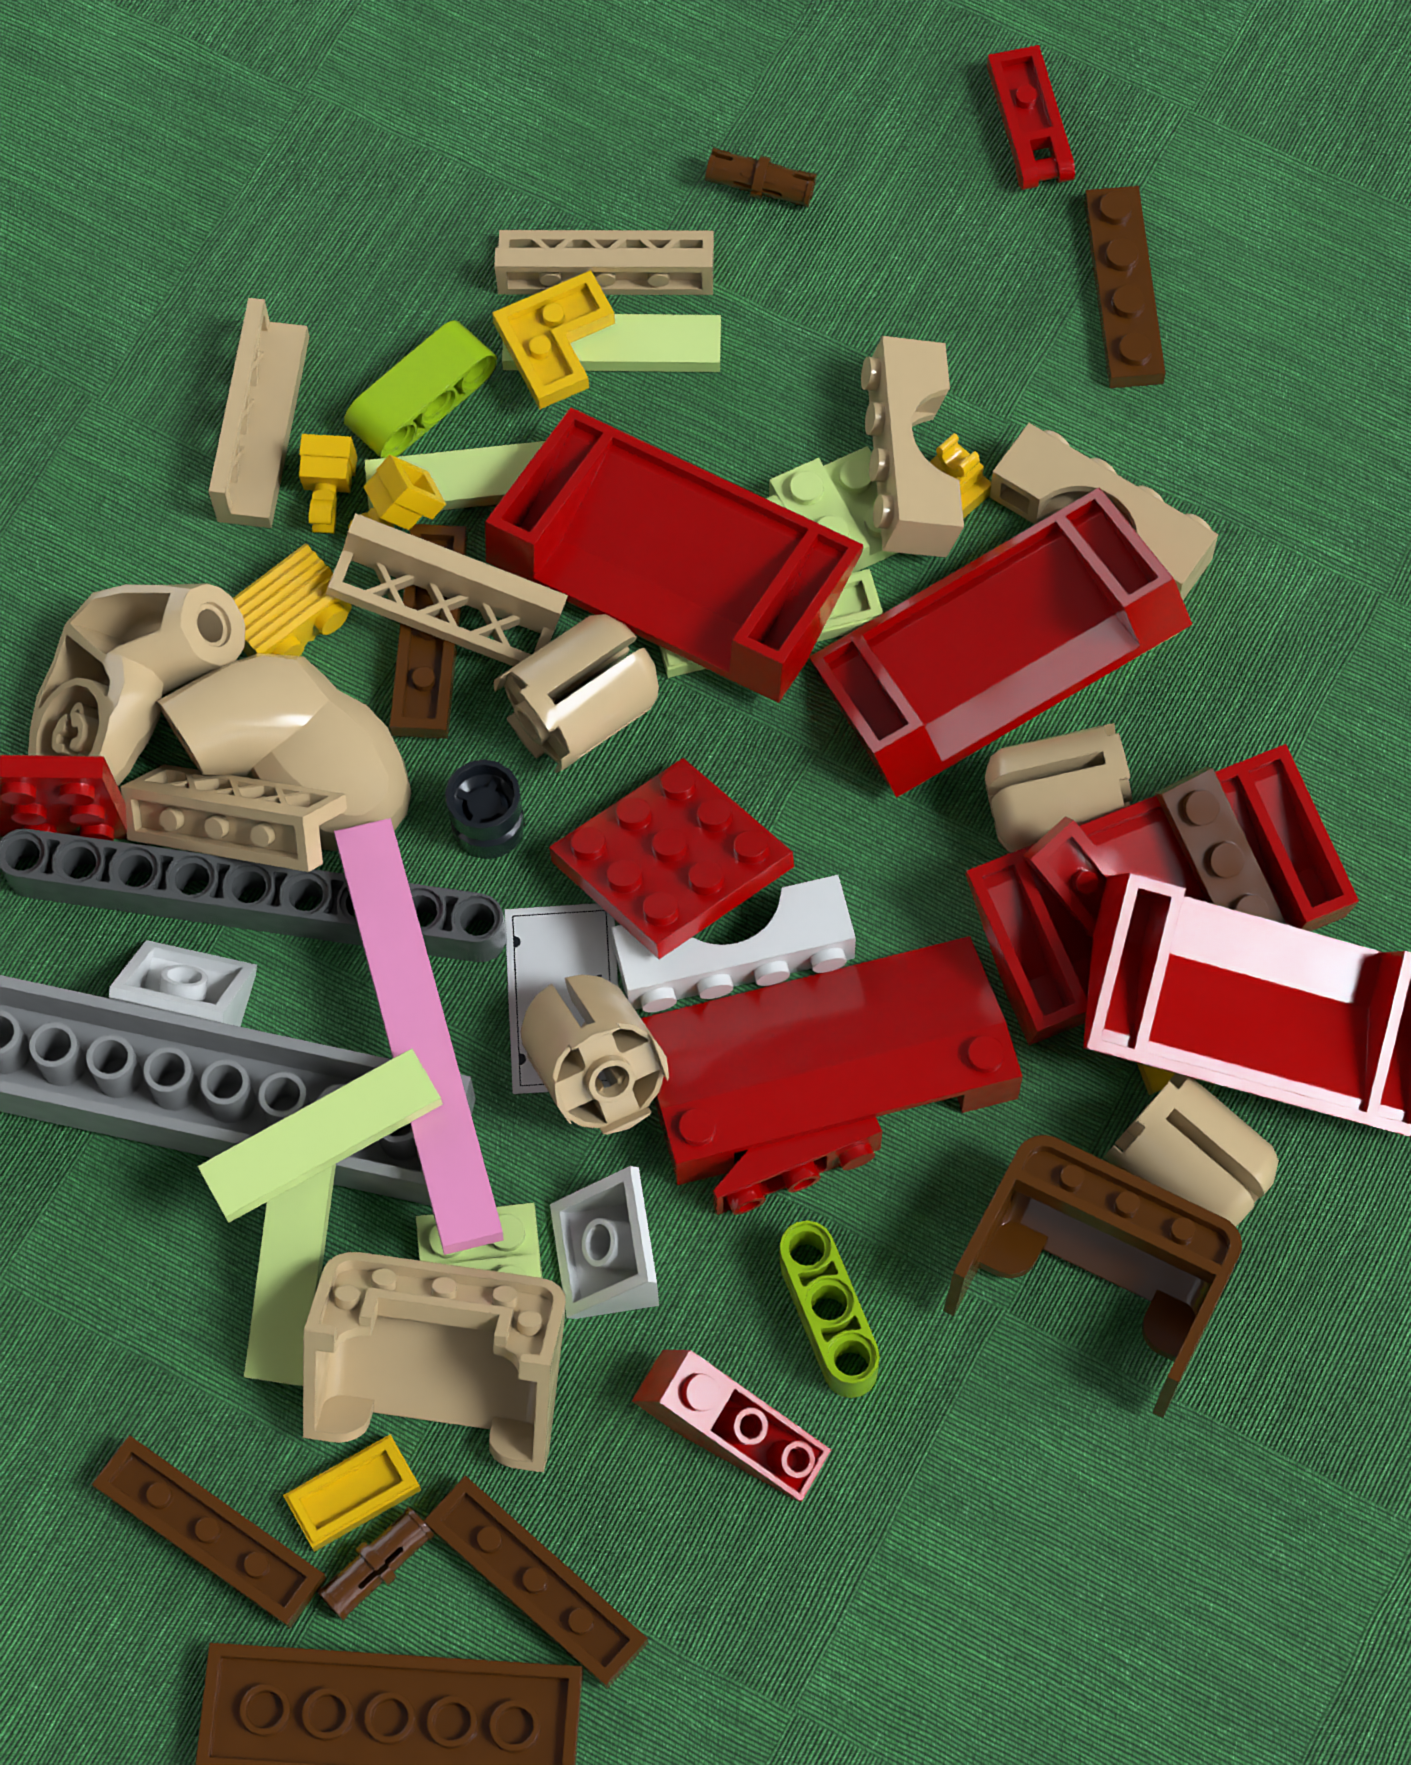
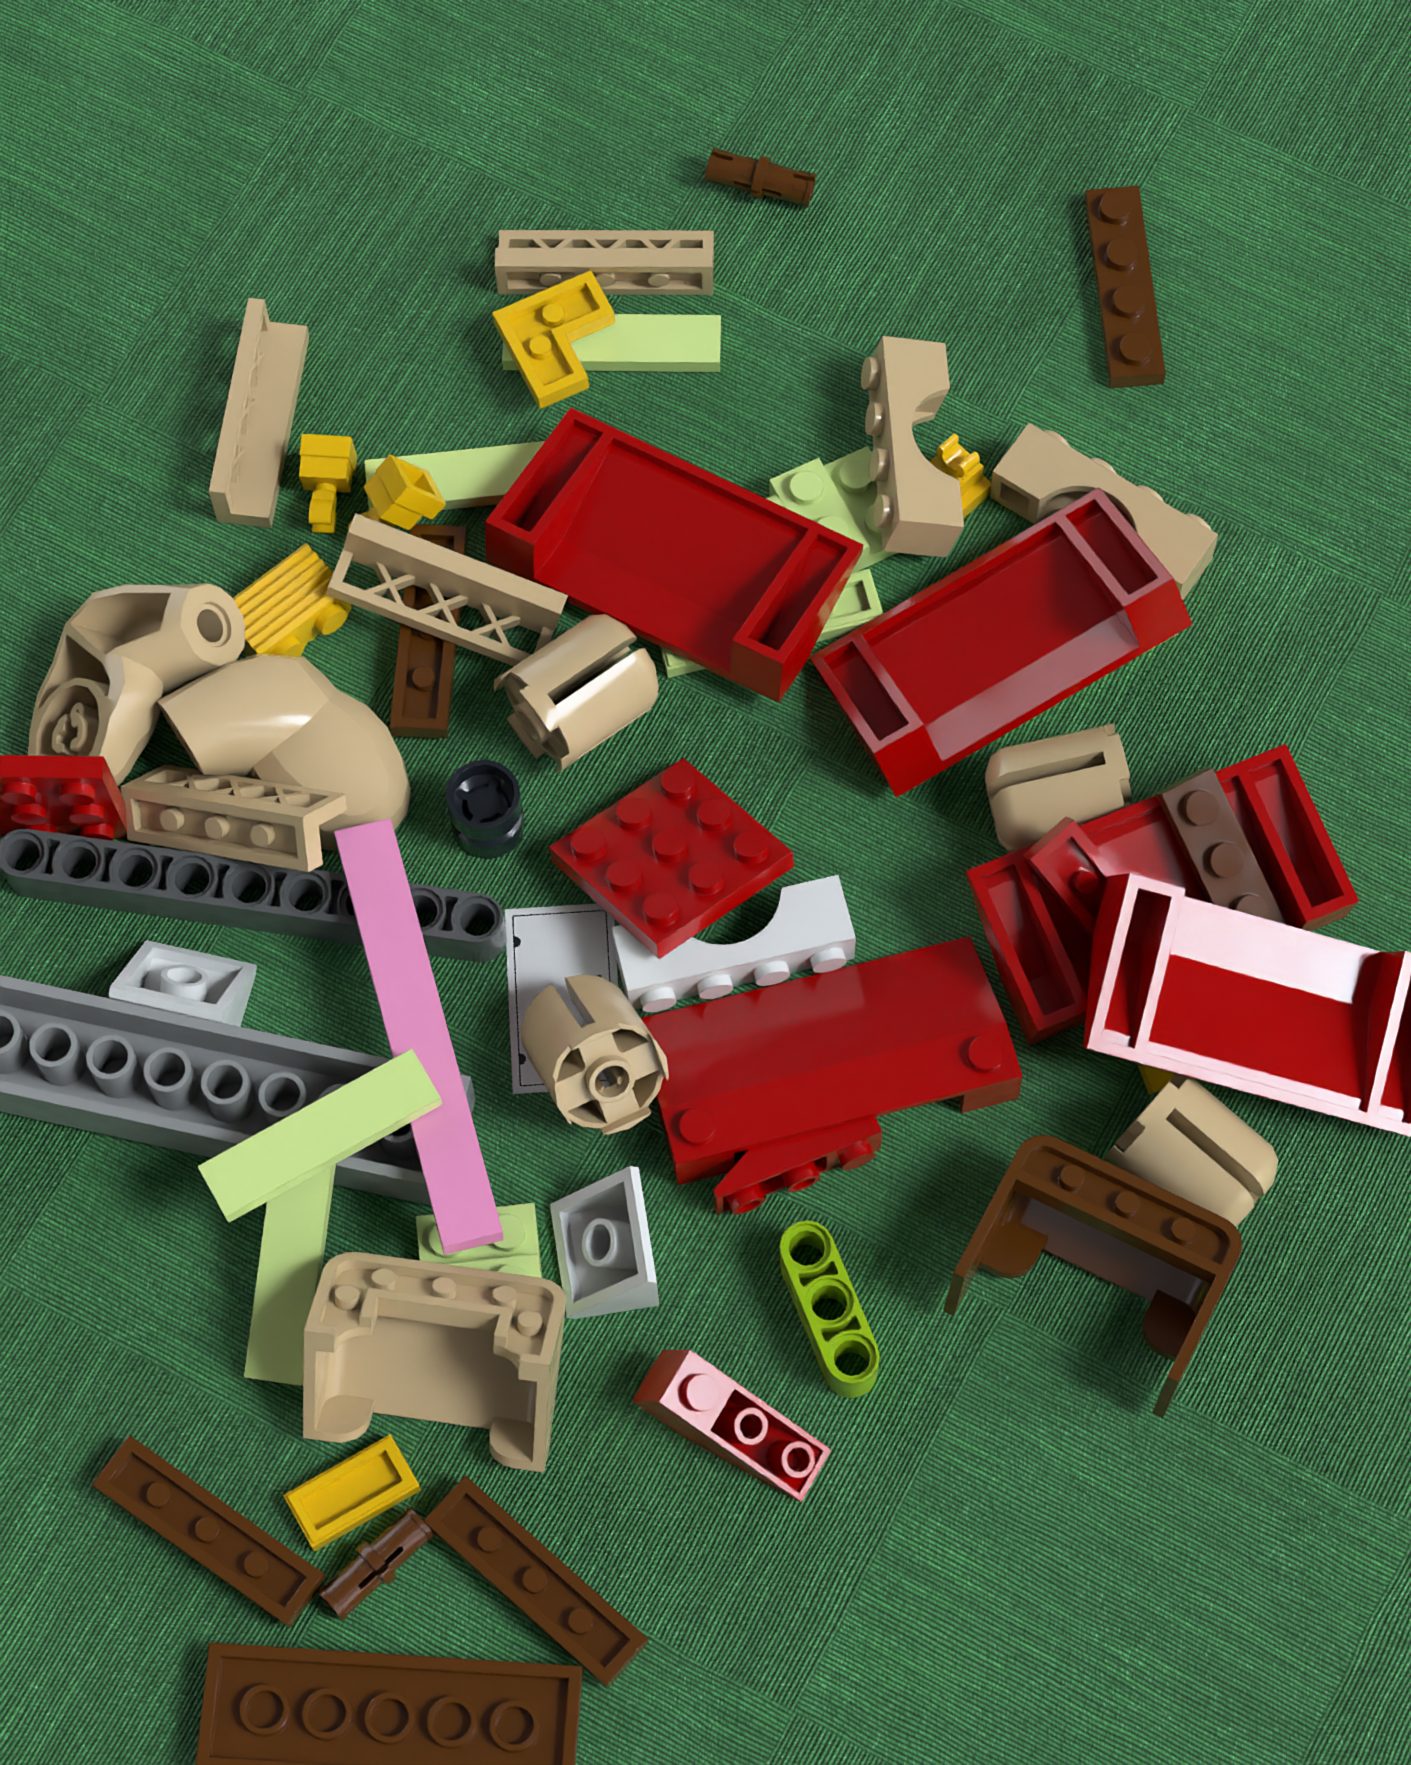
lime beam [344,320,497,458] -> none
red plate [987,45,1075,190] -> none

